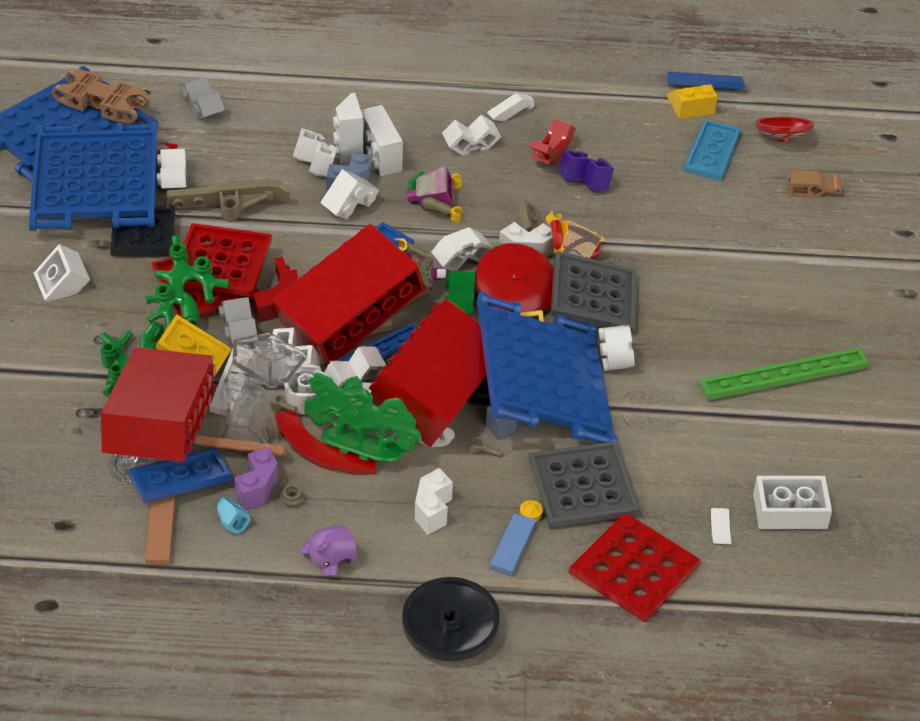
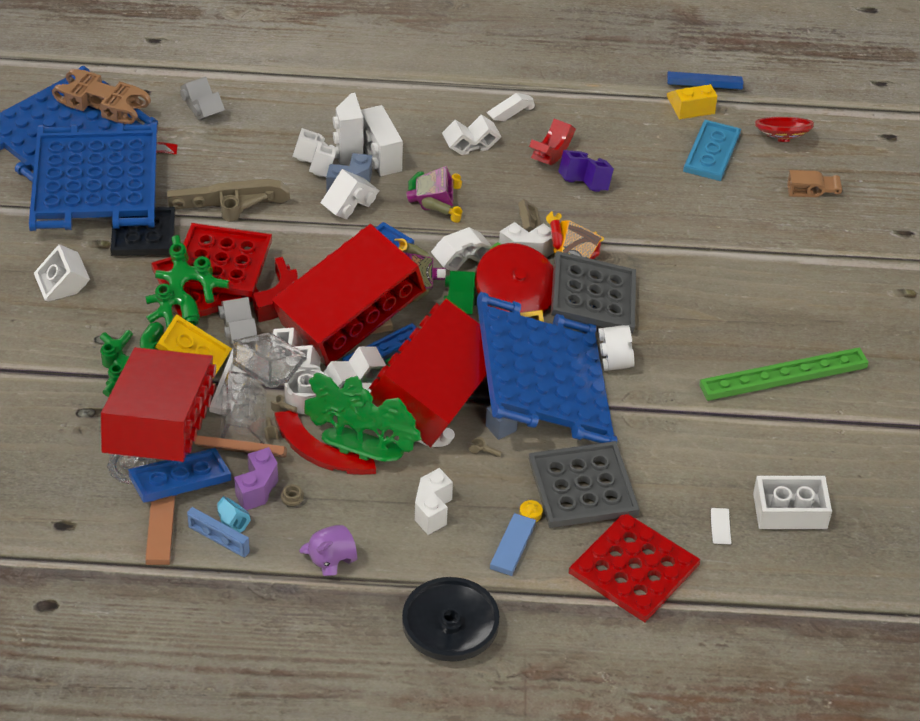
white brick [157,149,187,190] -> none
none -> medium blue tile [187,507,250,558]

